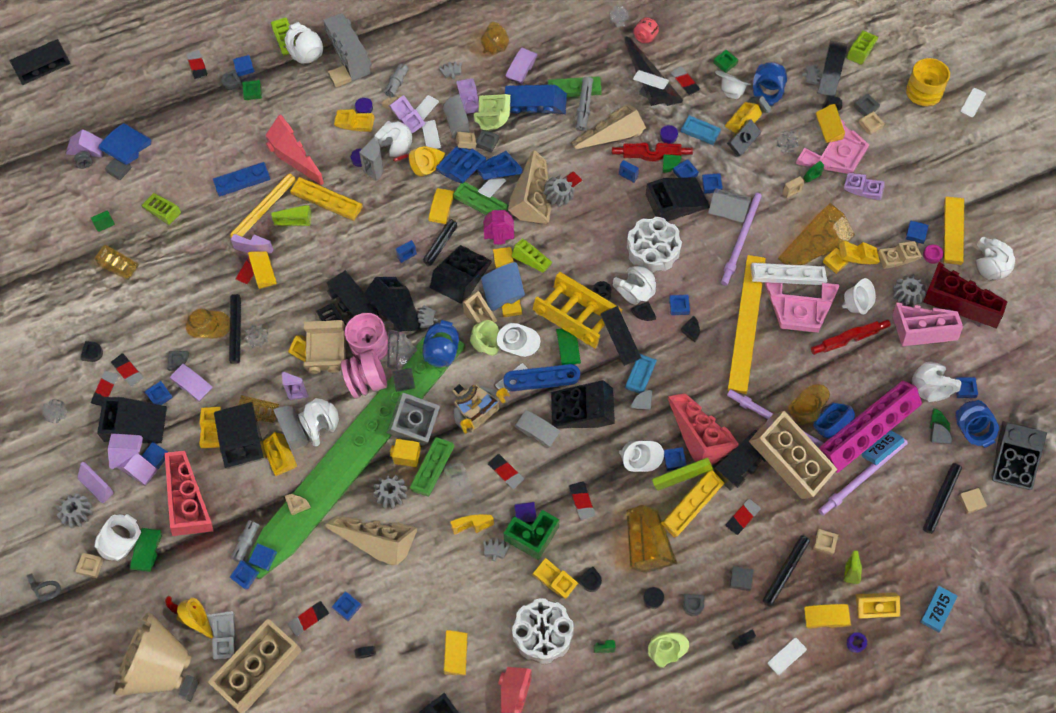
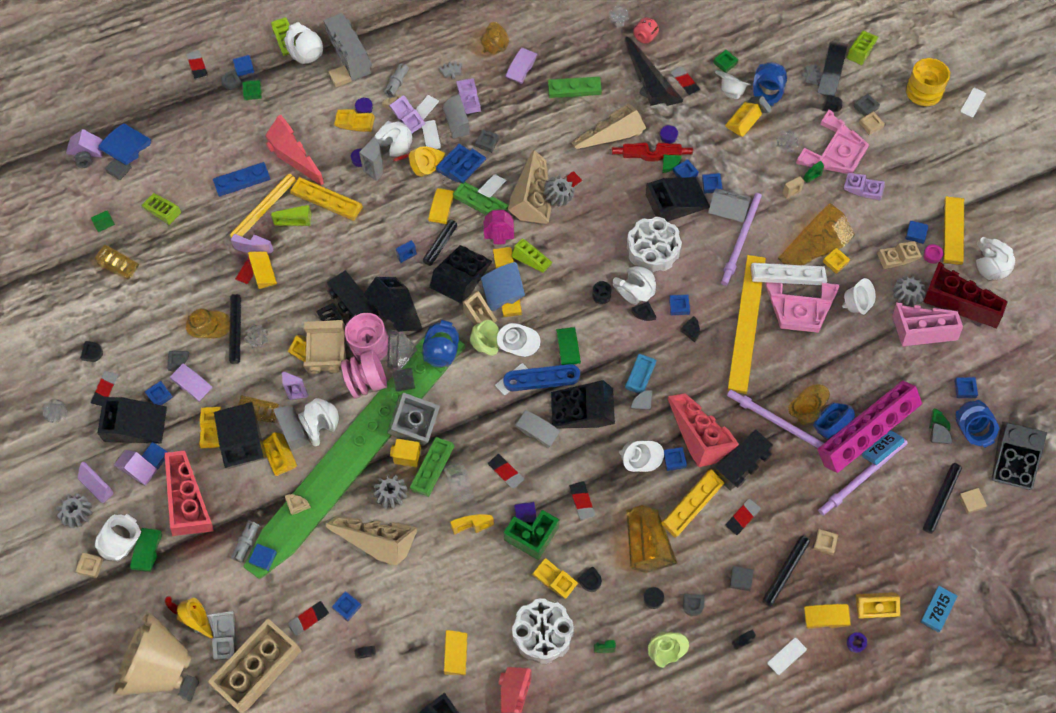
black brick [9,39,71,85] -> none
dark grey piece [27,573,61,602] -> none
lavender slope [108,434,143,469] -> none
sticker [111,353,143,387] -> none
blue tile [230,560,259,589] -> none
light grey piece [417,305,438,328] -> none
torso [453,384,510,434] -> none
tan tile [456,132,477,149] -> none
yellowish green slope [474,94,510,131] -> none
blue wing [476,151,523,180] -> none
light grey piece [483,538,510,561] -> none
blue wedge [505,85,567,114] -> none
yellow fence [532,272,623,349] -> none
light grey pin [576,77,593,131] -> none
black plate [600,306,642,366] -> none
blue tile [619,160,639,183] -> none
white sticker [633,70,669,89] -> none
lime tile [652,458,714,491] -> none
dark azure tile [681,115,721,145] -> none
plate [727,119,761,157] -> none
tan brick [749,411,837,499] -> none
red piece [811,319,891,355] -> none
yellow slope [815,104,845,143] -> none
yellow slope [839,241,880,264] -> none
lime slope [844,550,862,584] -> none
white helmet [912,362,961,402] -> none

